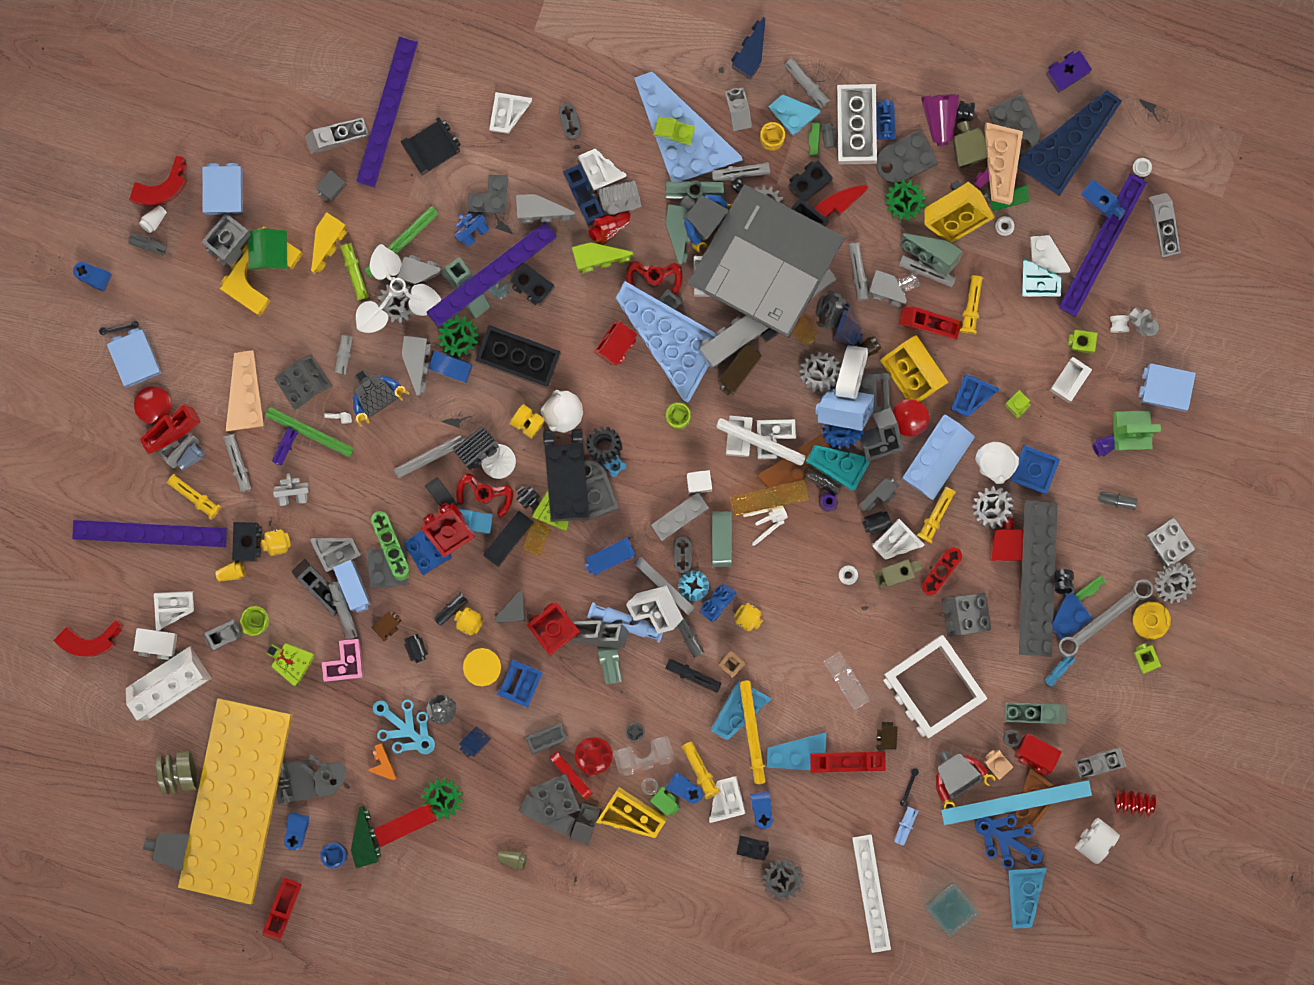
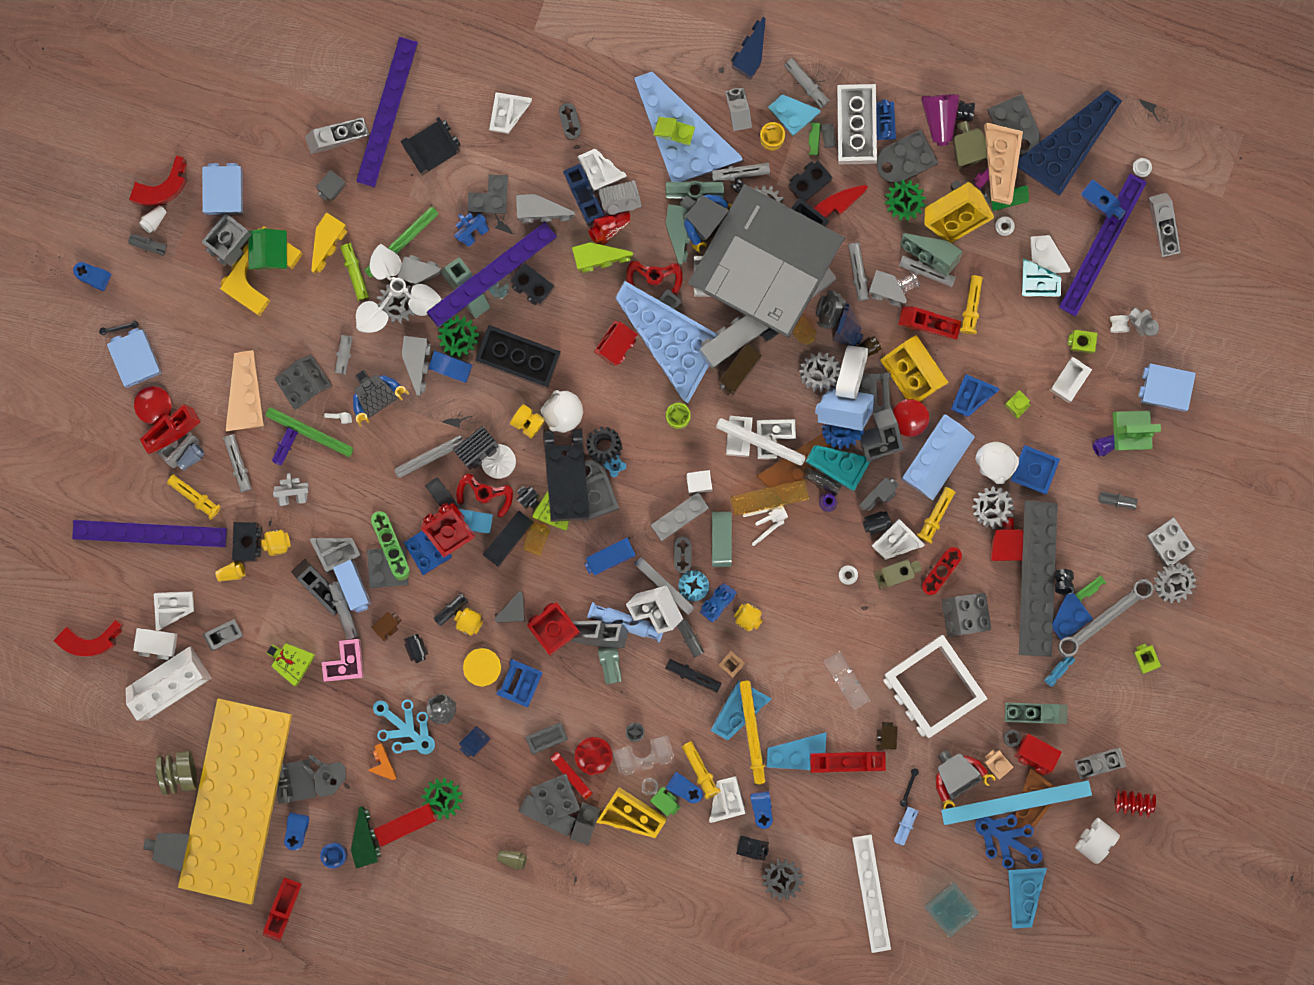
lime hair [240,606,269,636] -> none
dark purple brick [1046,51,1092,93] -> none
yellow tile [1132,601,1171,640] -> none

